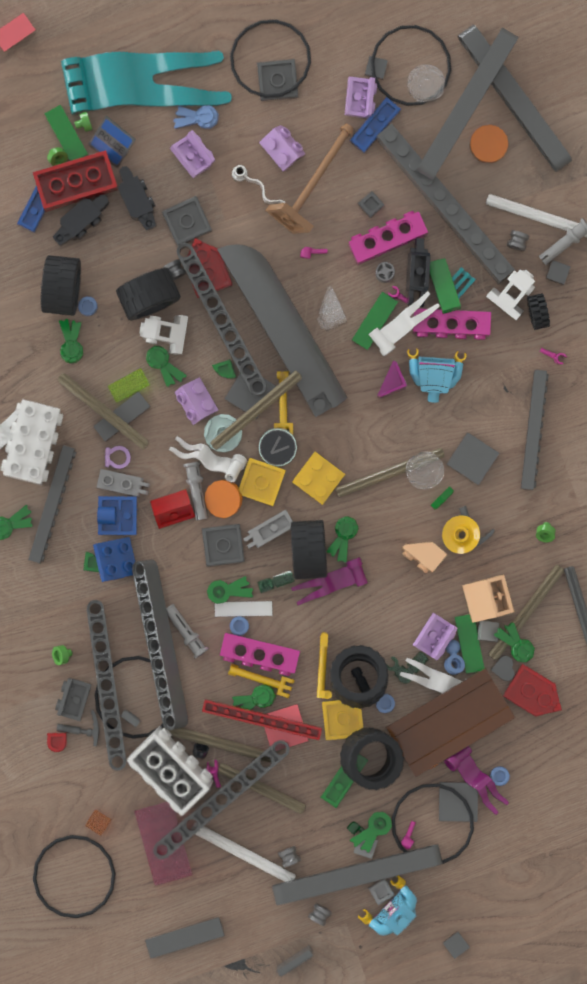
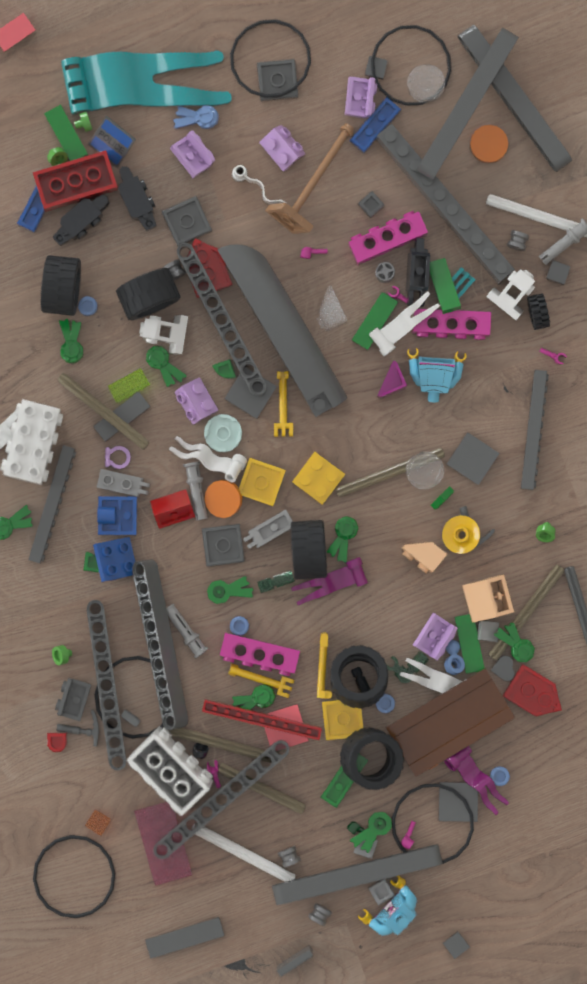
dark tan axle [211,371,302,450] -> none
white sticker [215,601,272,617] -> none
black tile [259,428,297,466] -> none

